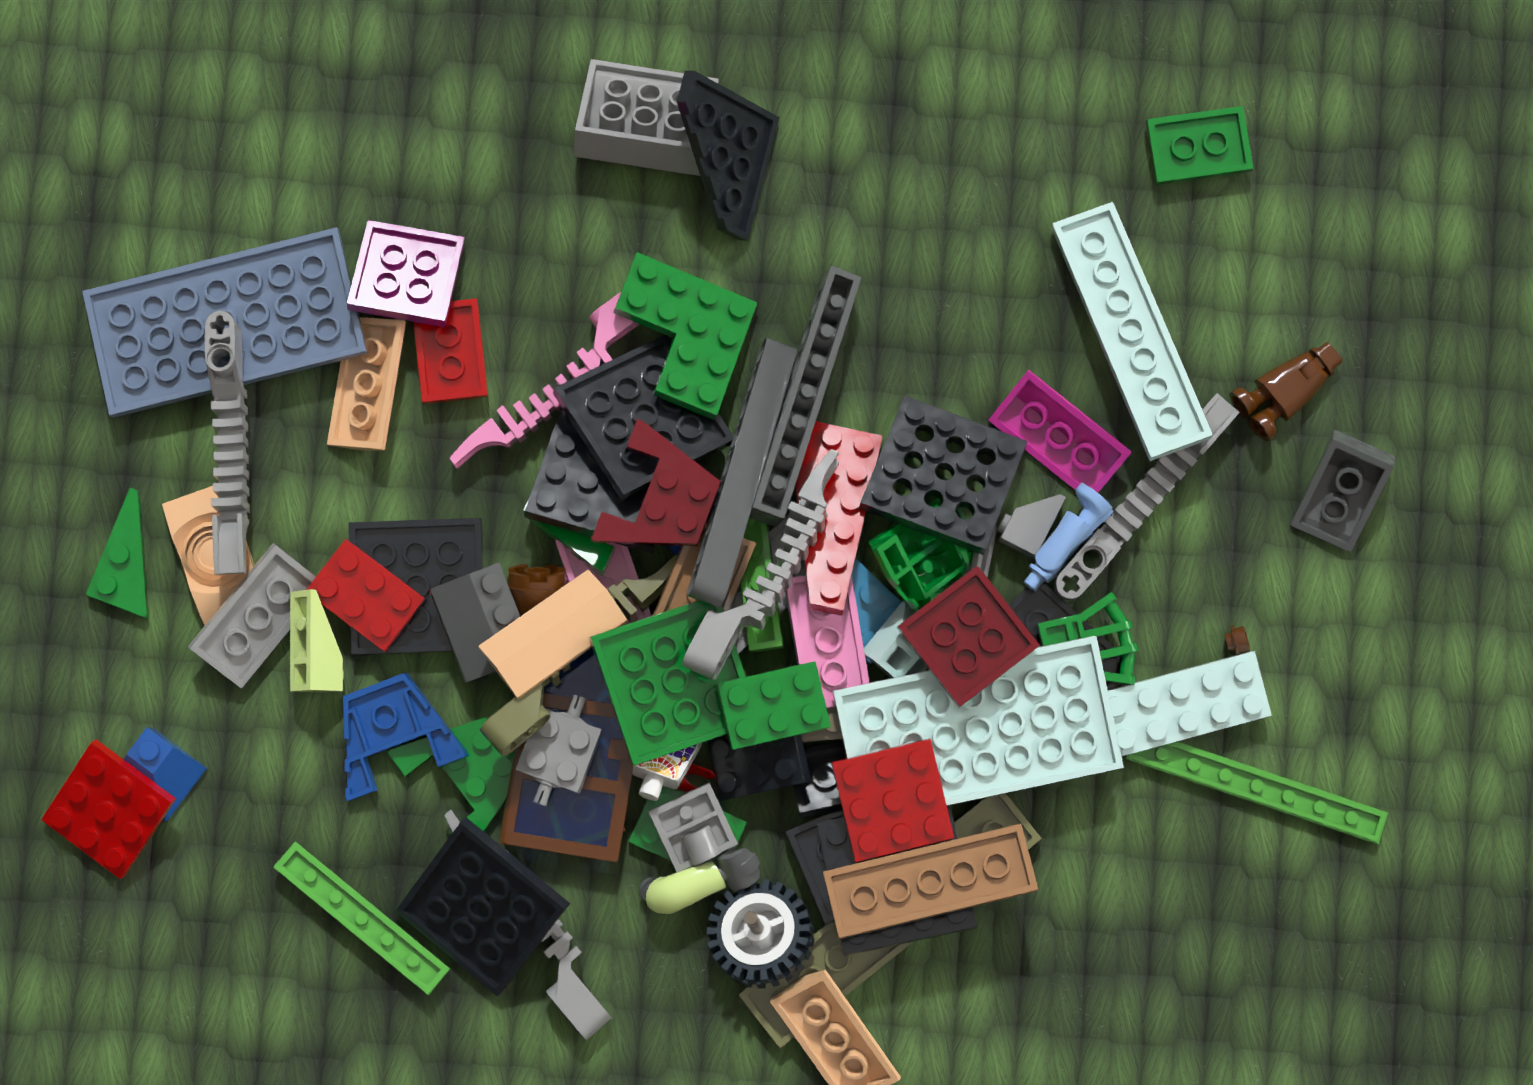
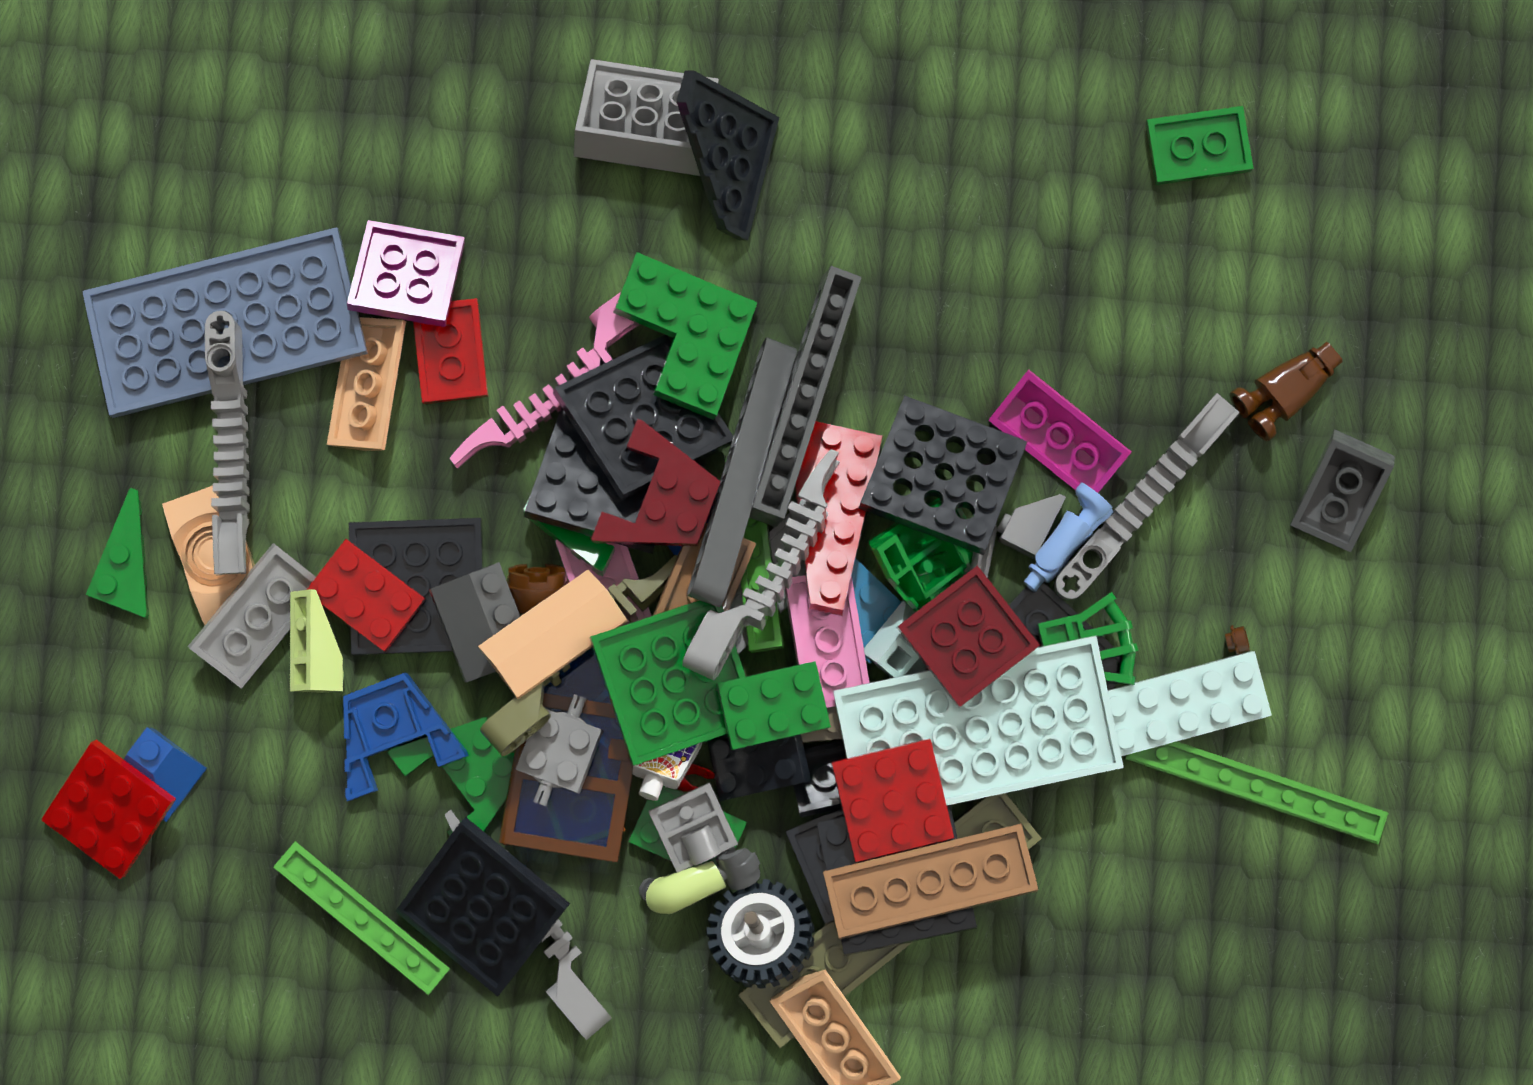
light aqua plate [1051,202,1213,461] -> none

